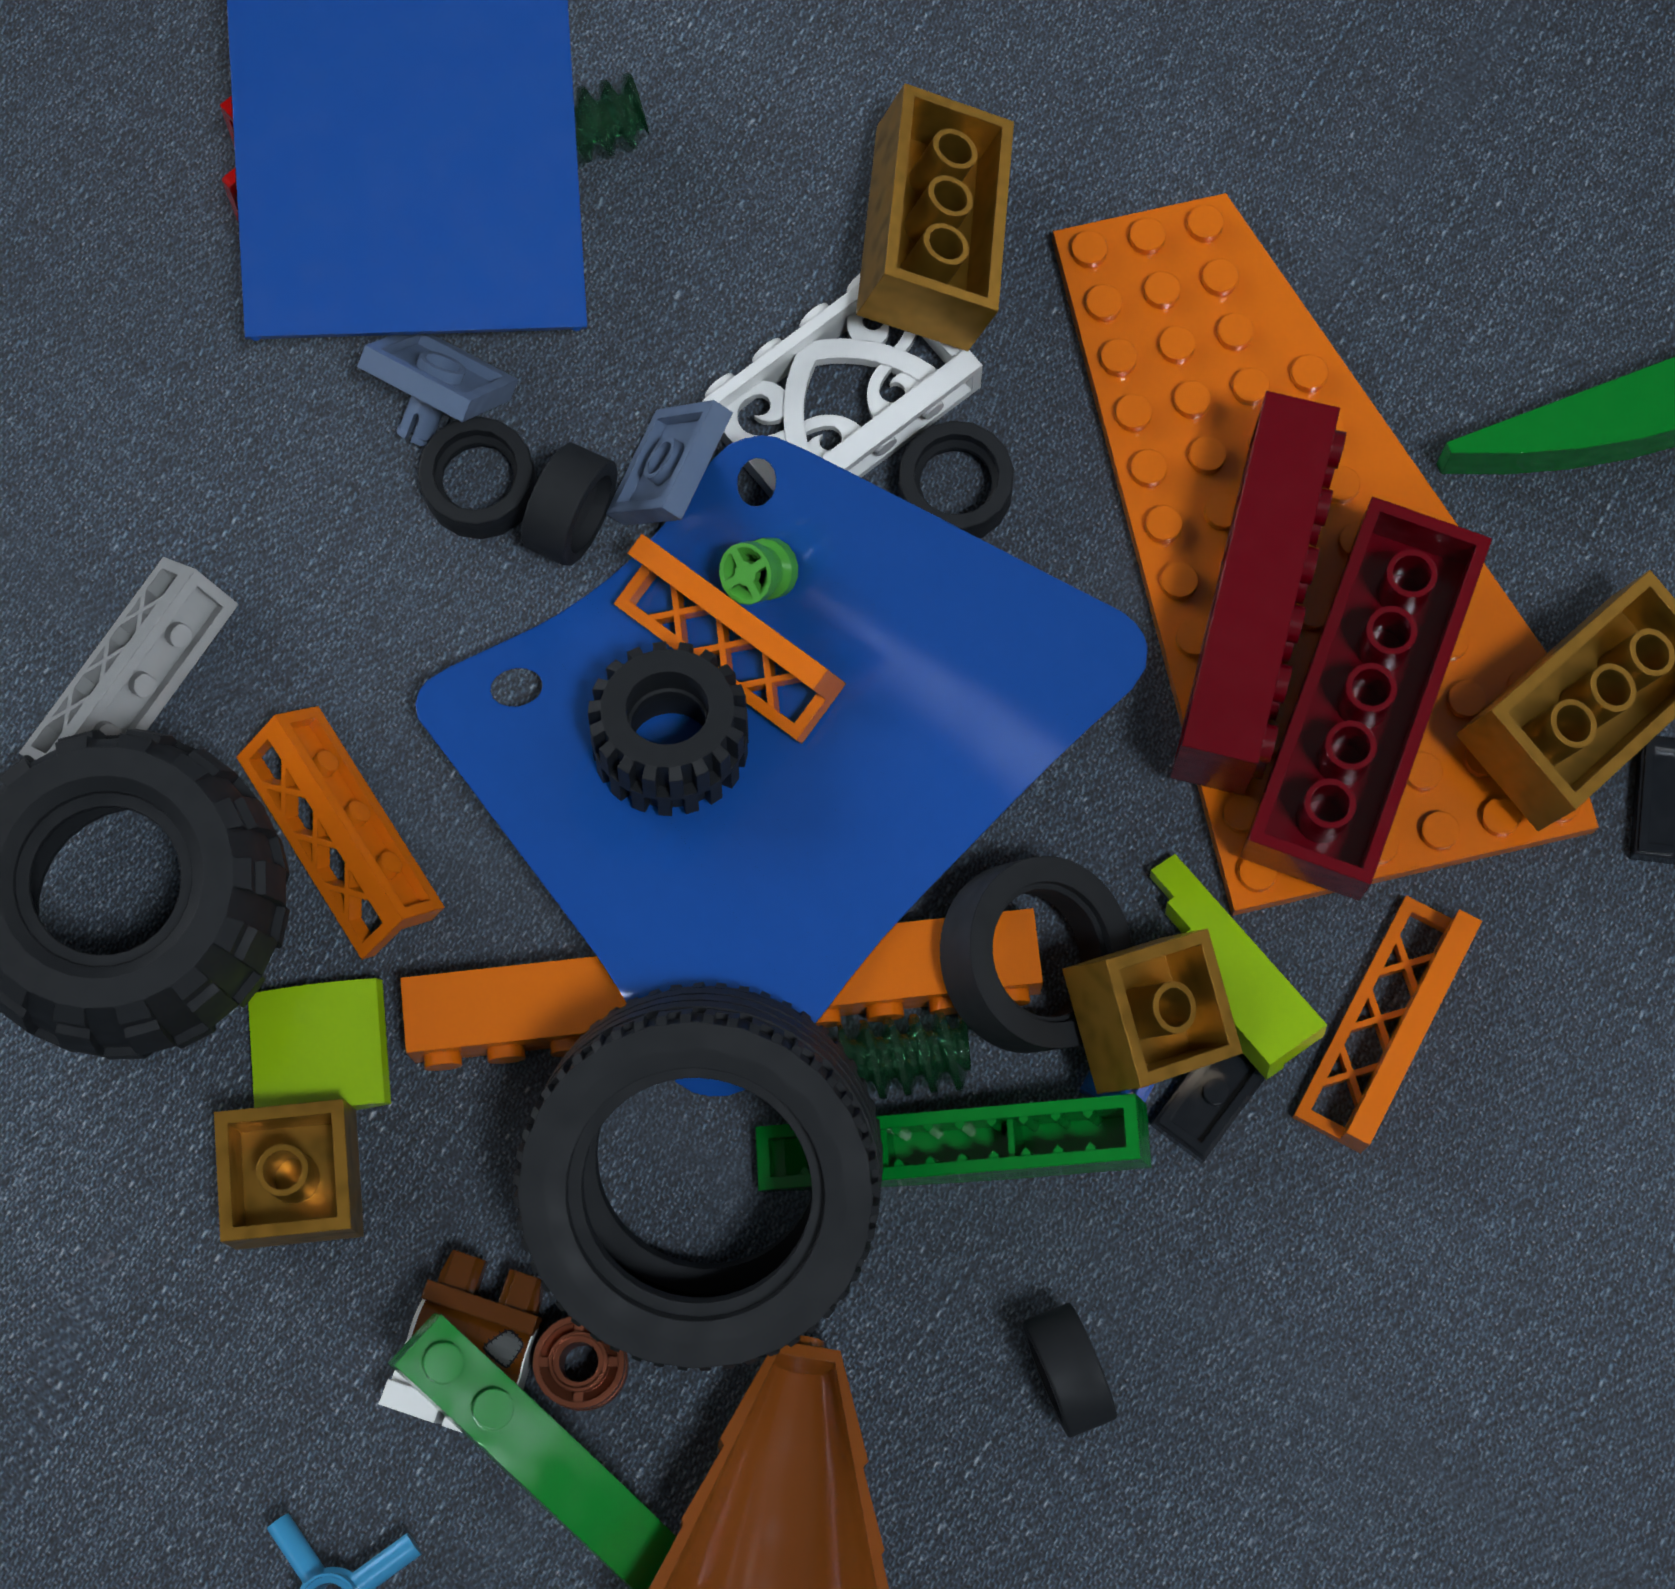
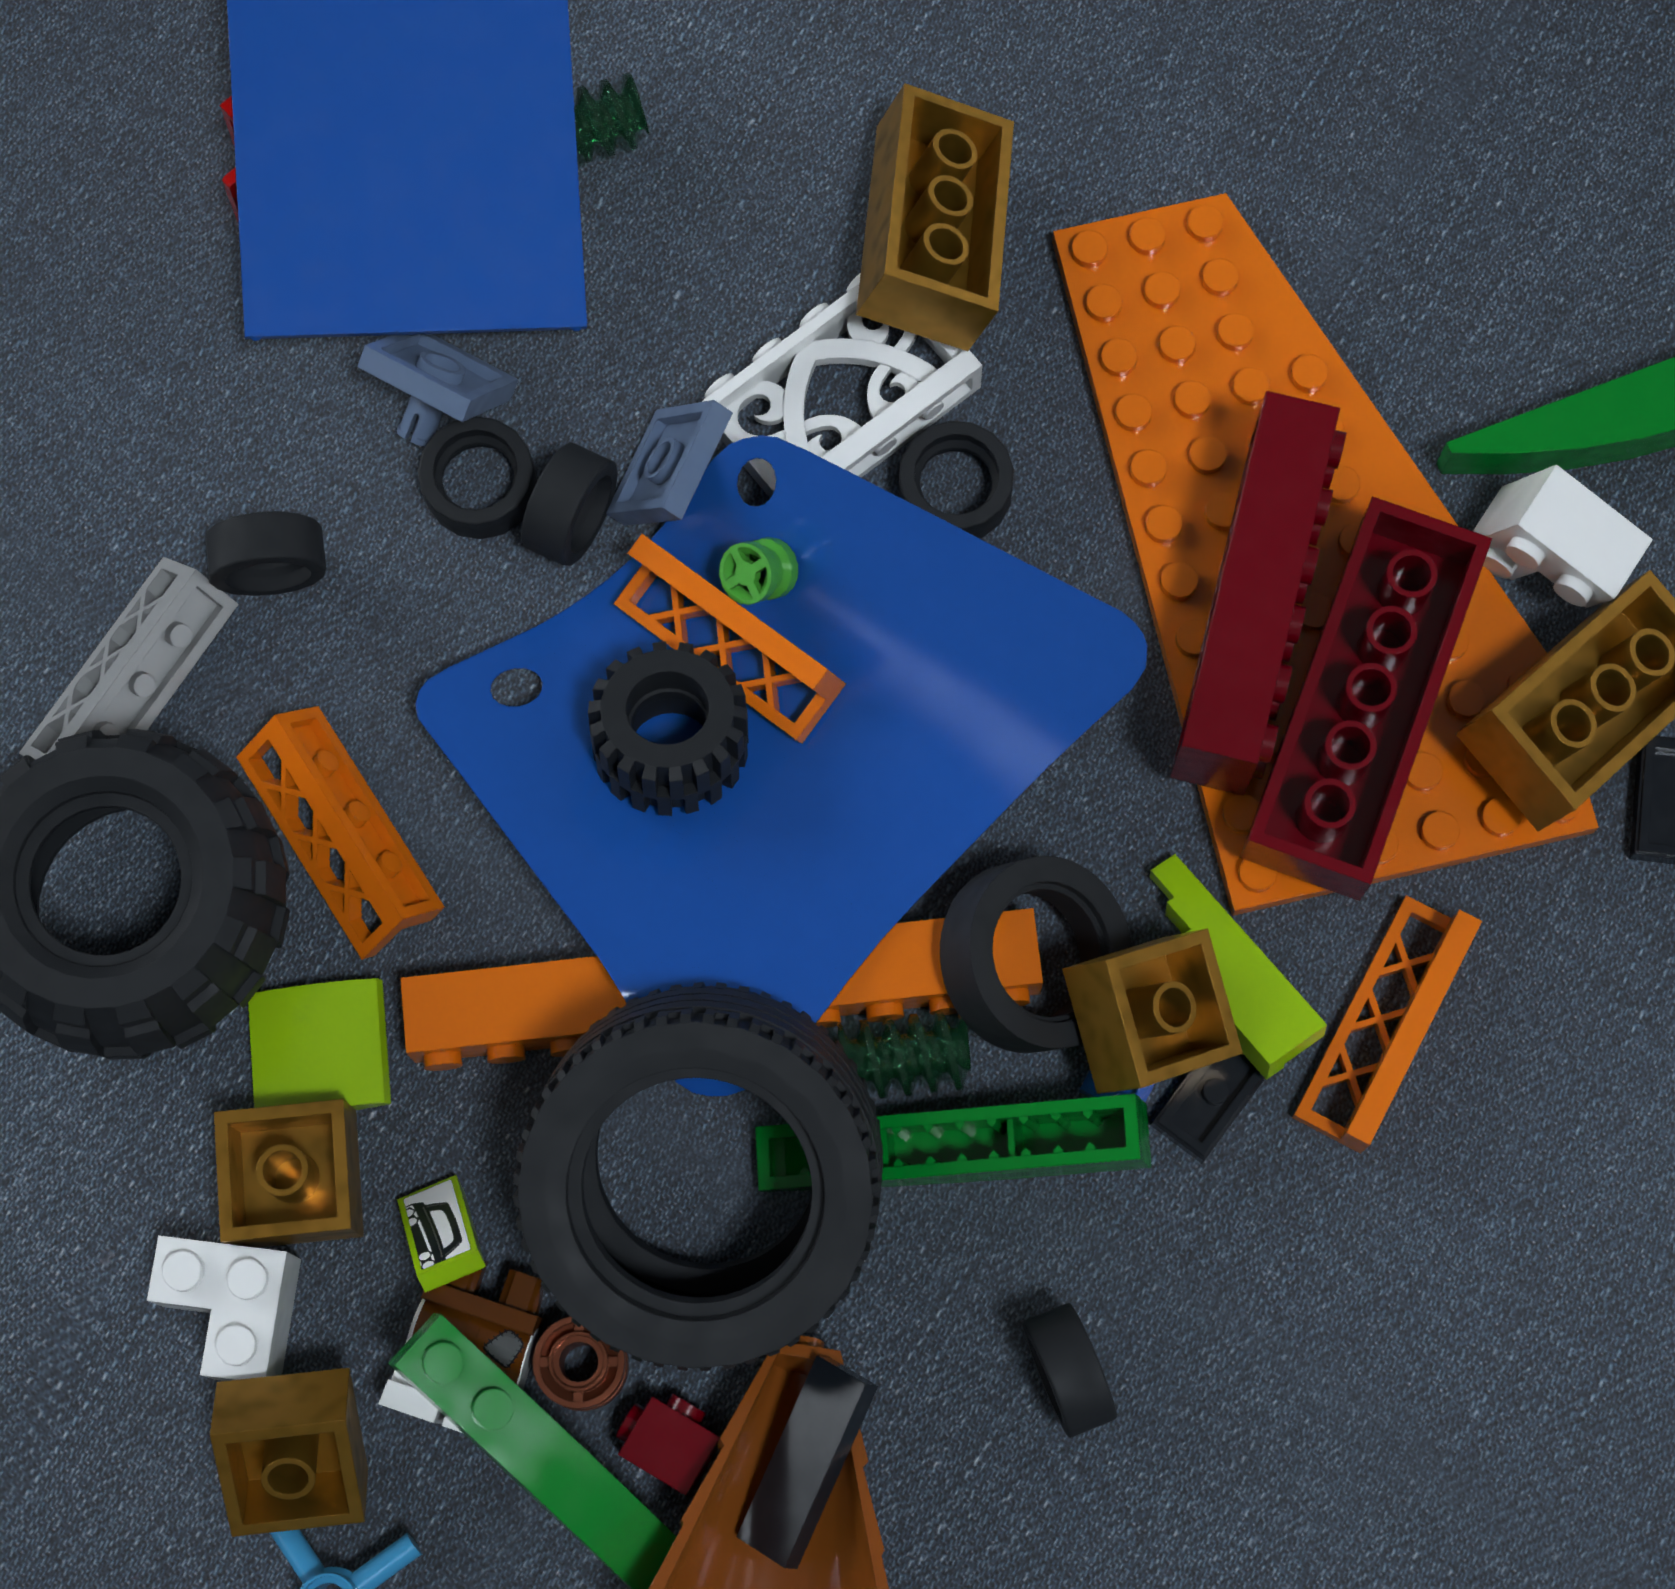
none -> white brick [147,1235,301,1381]
none -> black tyre [205,511,326,596]
none -> pearl gold brick [210,1368,368,1537]
none -> tile [397,1175,486,1292]
none -> dark red brick [616,1393,720,1497]
none -> black tile [736,1355,878,1569]
none -> white brick [1473,464,1653,608]

